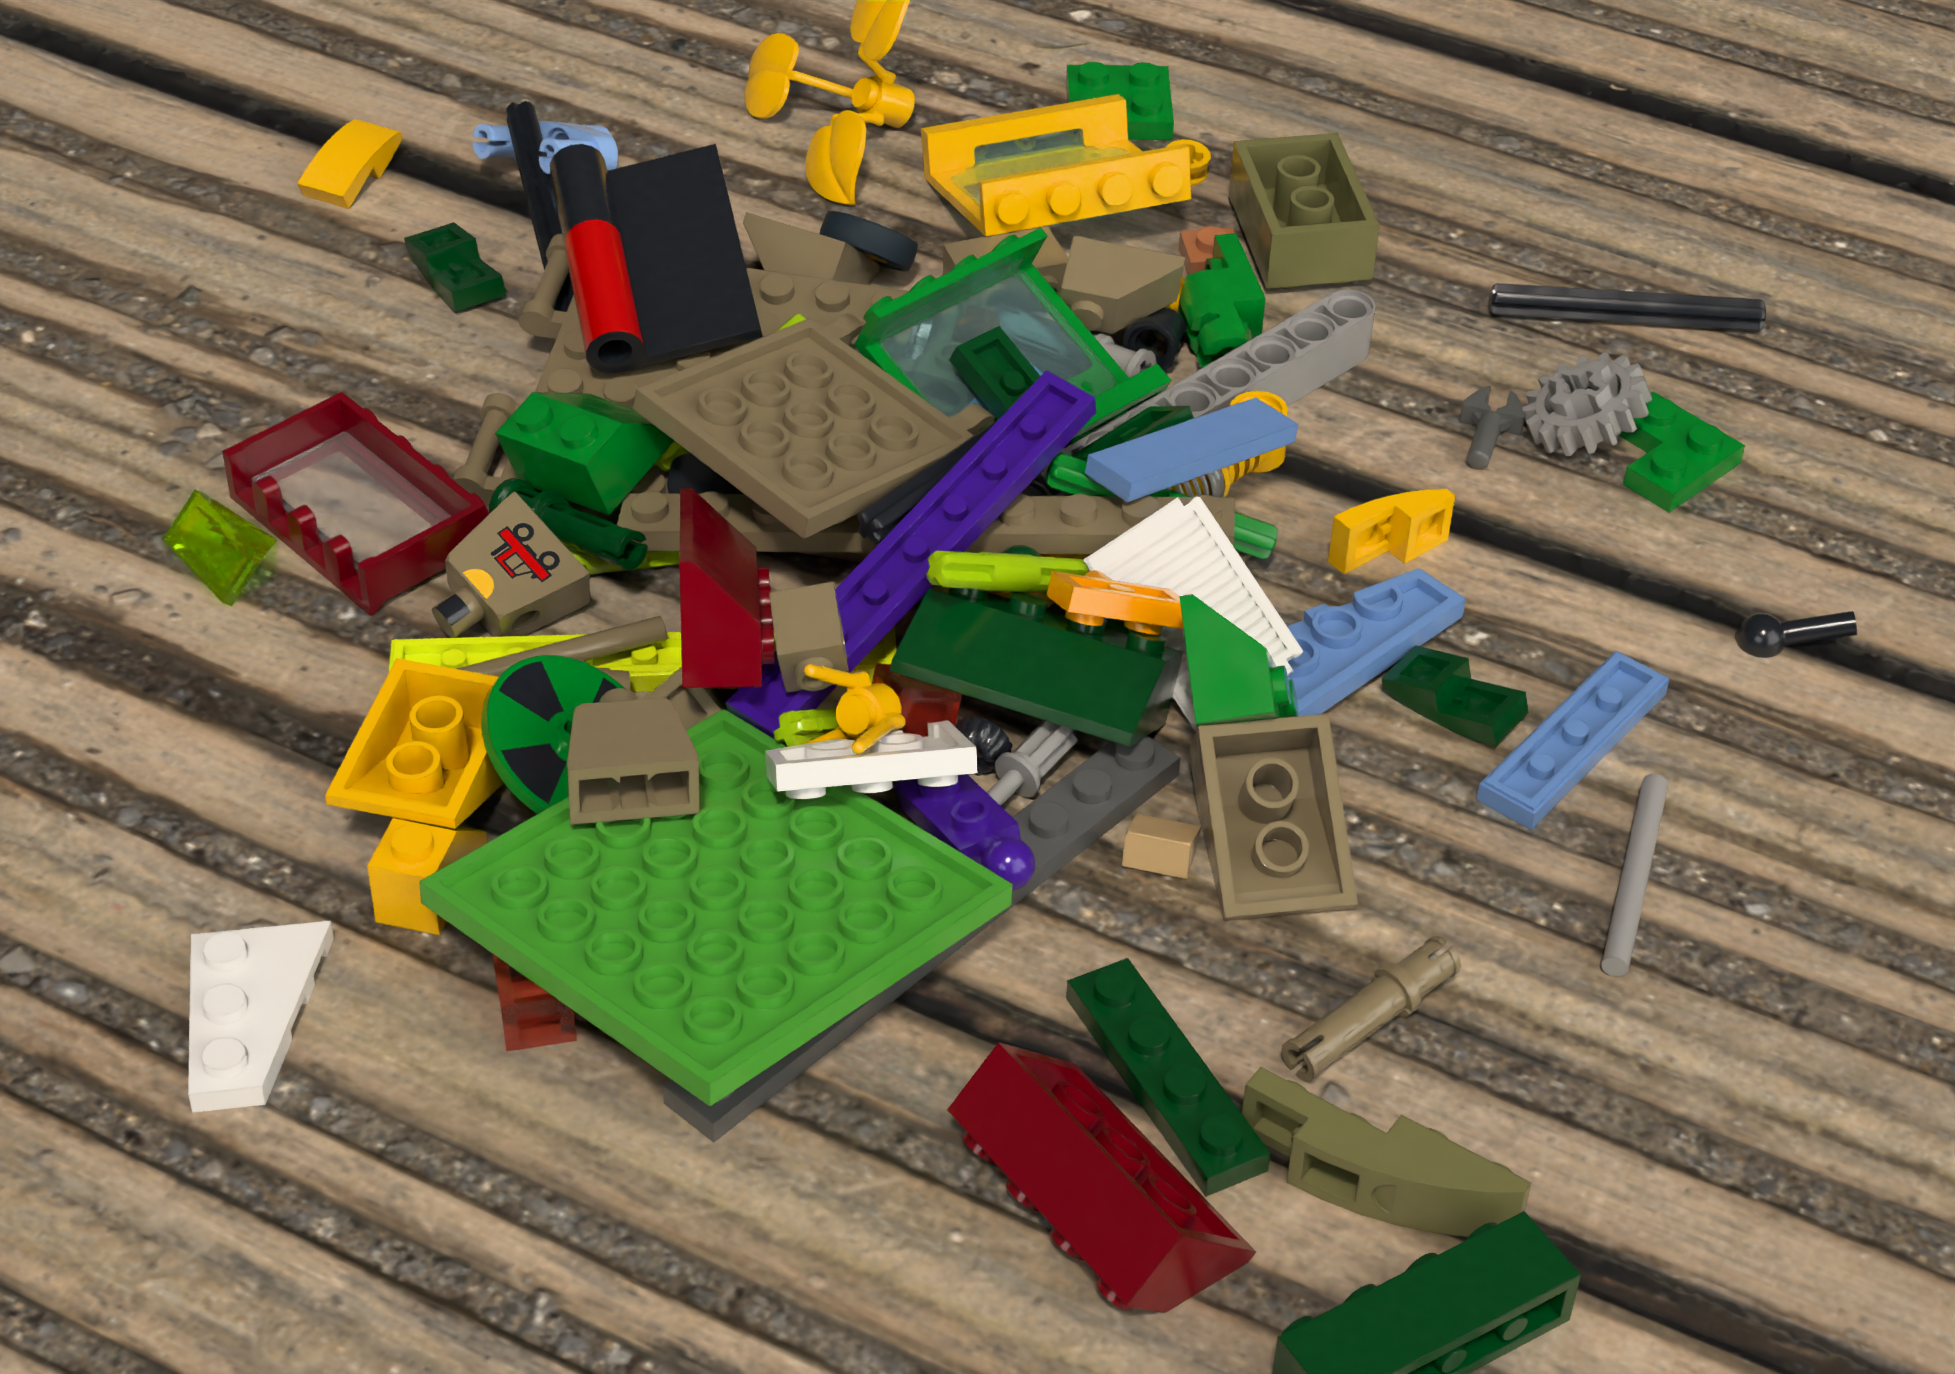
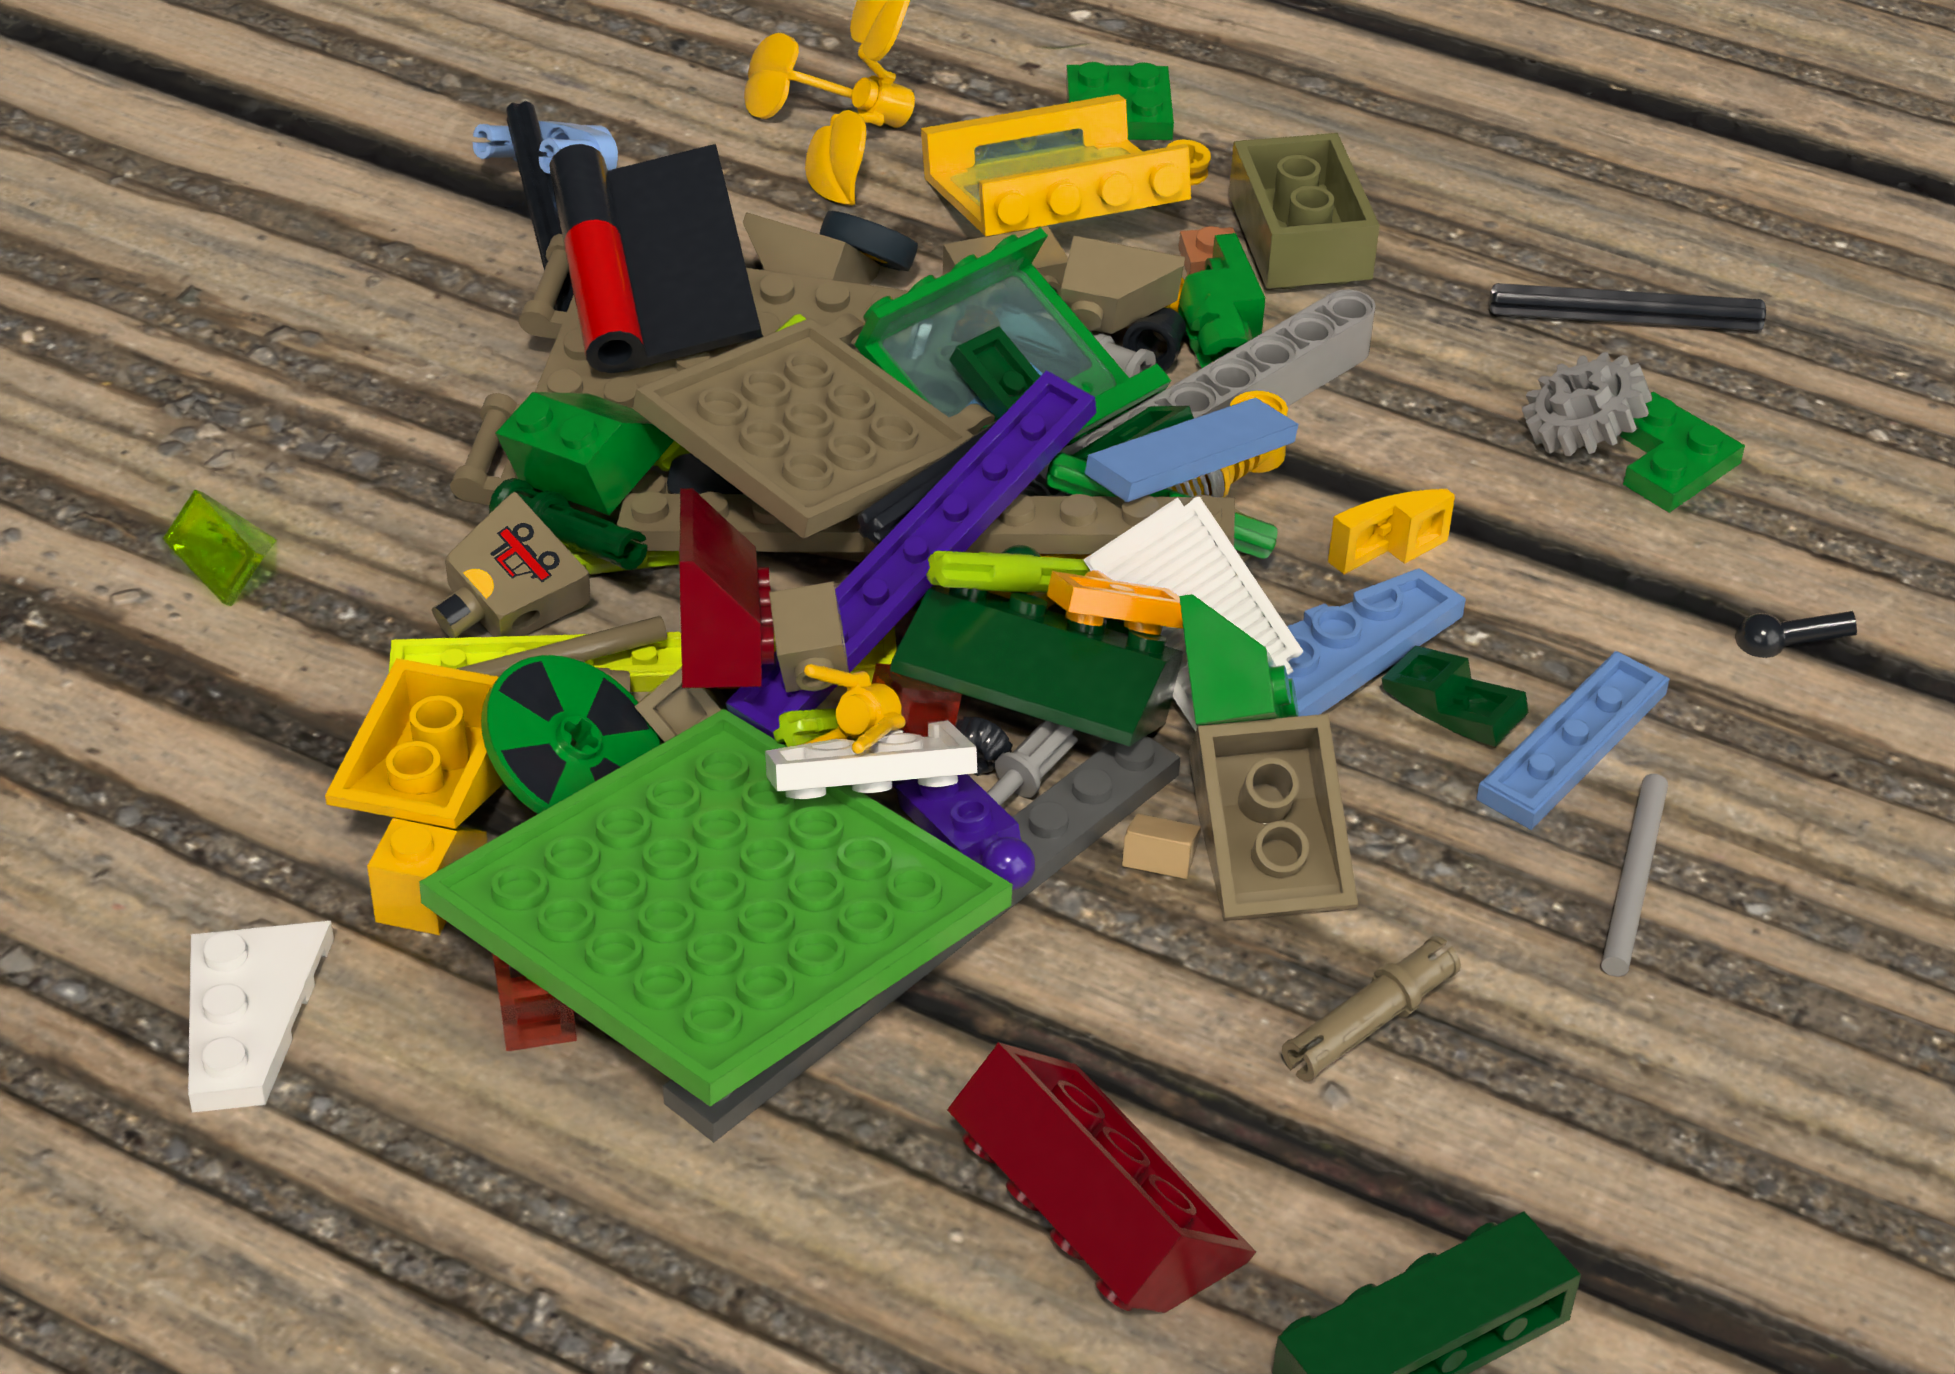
dark red window [222,392,489,616] -> none
yellow slope [297,119,403,209] -> none
dark green slope [404,222,506,312] -> none
dark tan torso [567,688,700,825] -> none
dark green plate [1066,958,1271,1197] -> none
olive slope [1242,1066,1531,1237] -> none
dark grey bar [1459,386,1525,469] -> none

